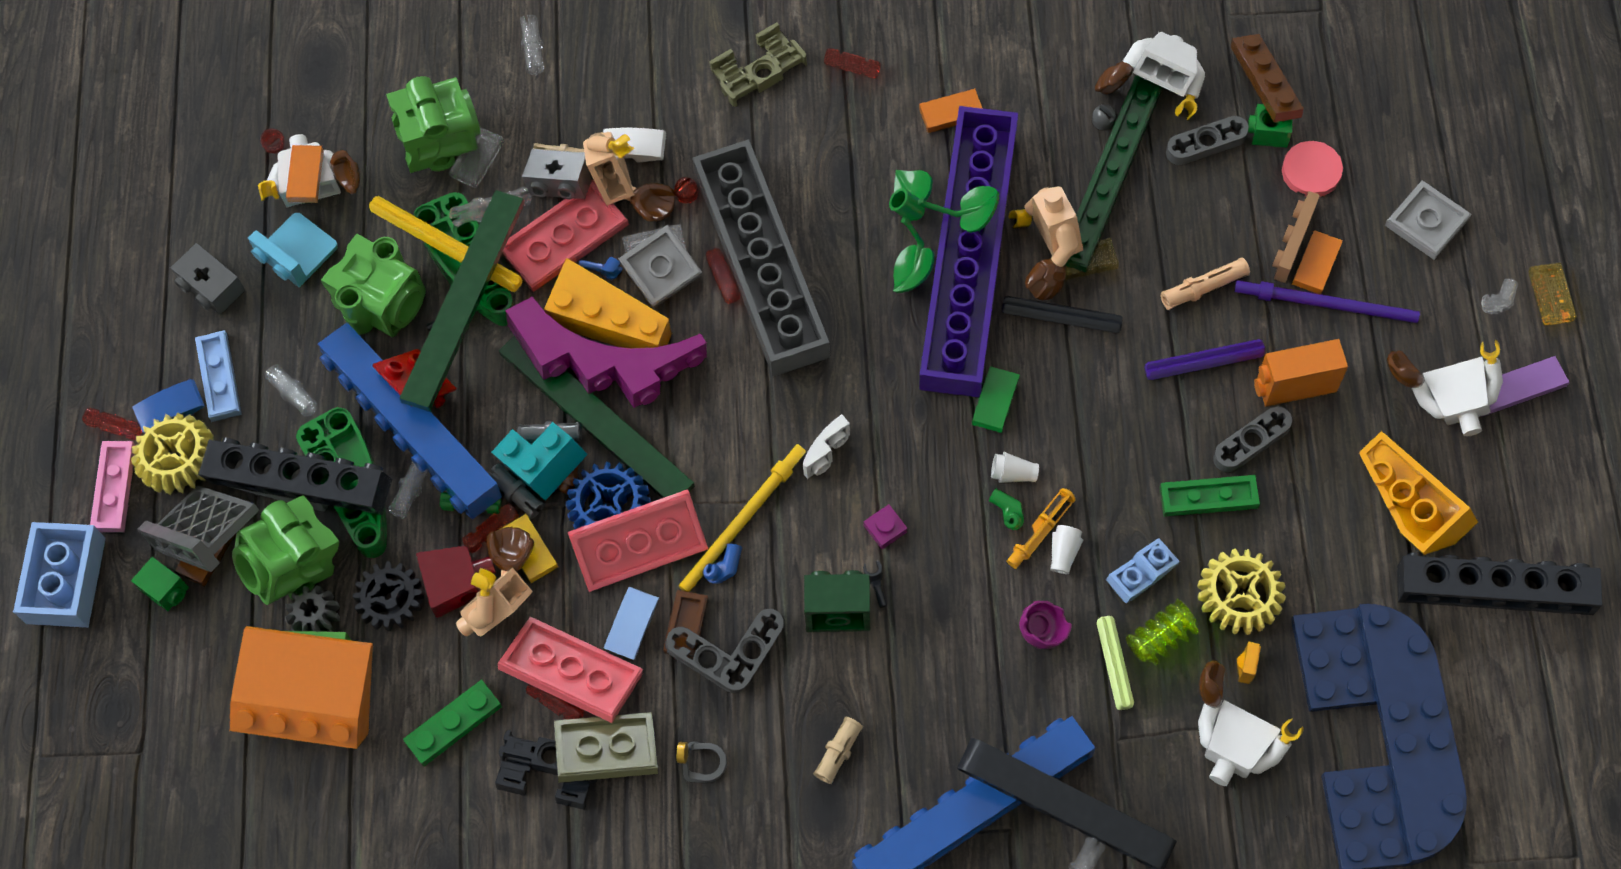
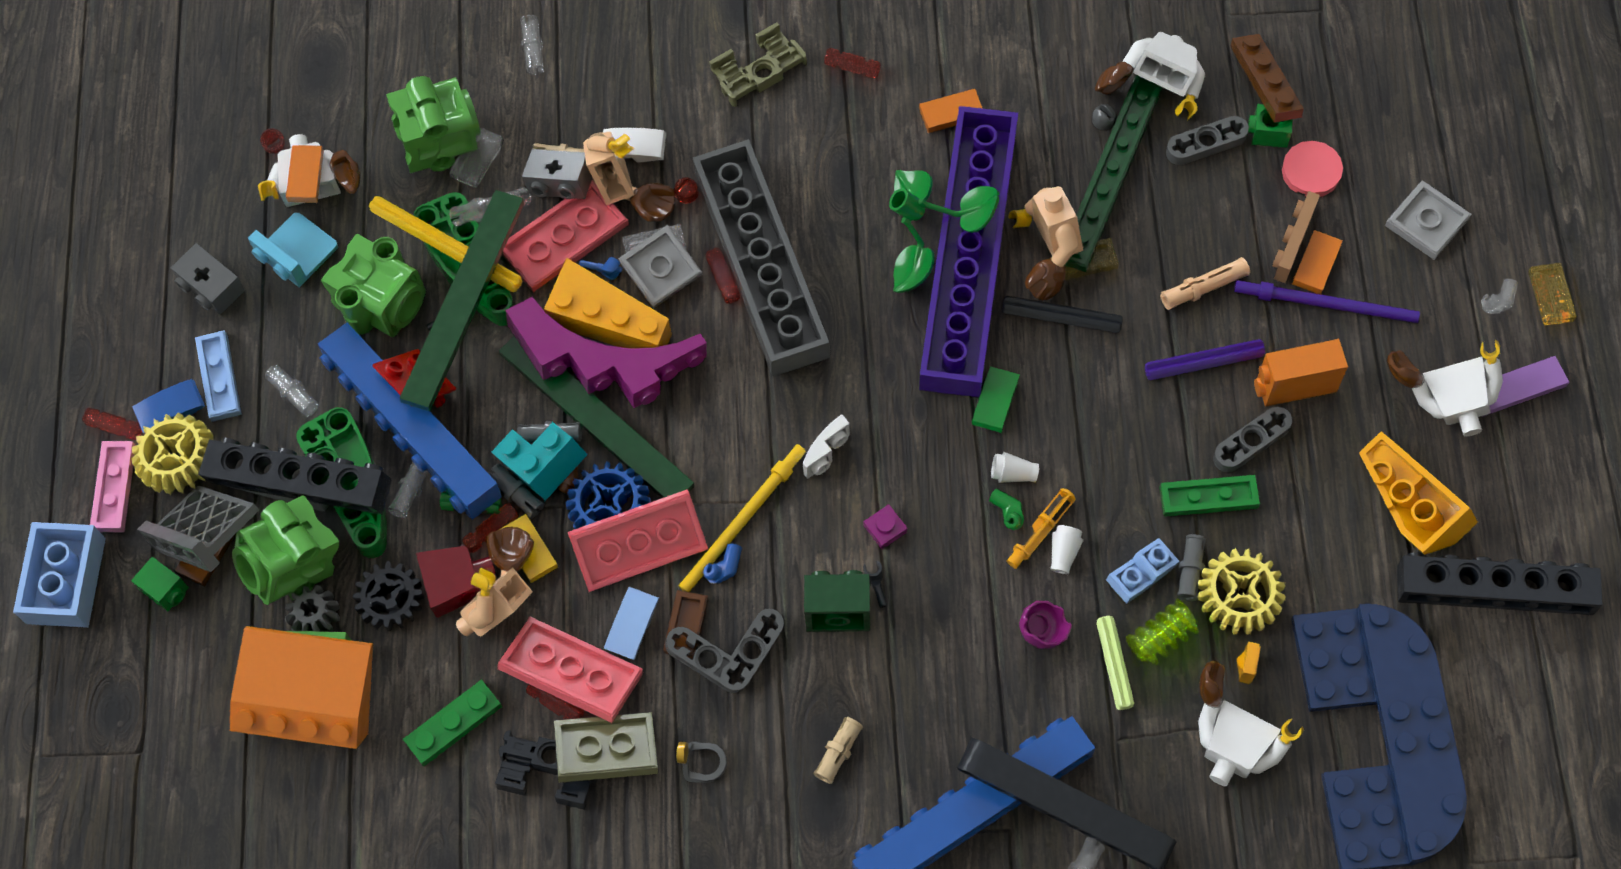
none -> dark grey pin [1177,534,1206,601]

